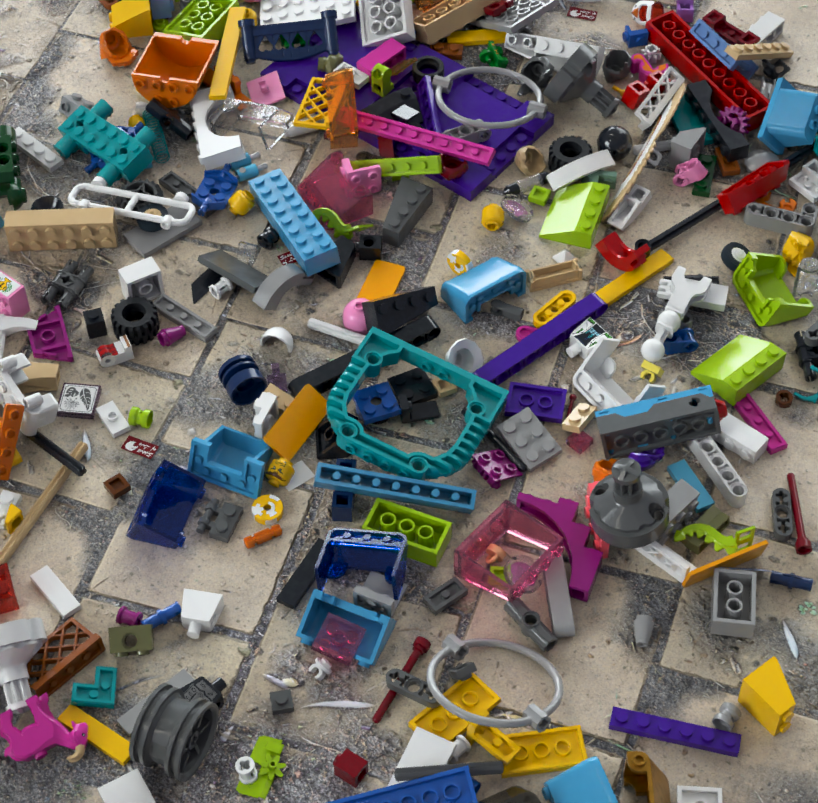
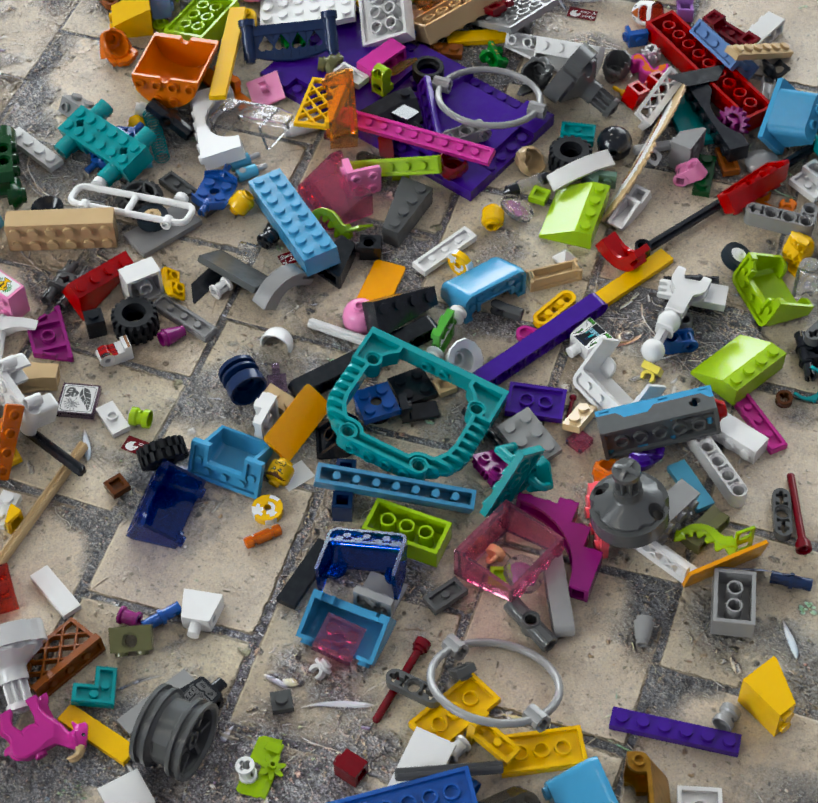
dark grey plate [196,498,244,543] -> none
none -> red wedge [62,251,134,321]
none -> black tyre [136,435,189,472]
none -> yellow slope [161,266,185,301]
none -> white plate [412,226,477,277]
none -> bright green plate [426,305,467,359]
none -> teal plate [479,442,554,517]
none -> teal plate [560,121,596,147]
none -> black sticker [667,64,725,86]

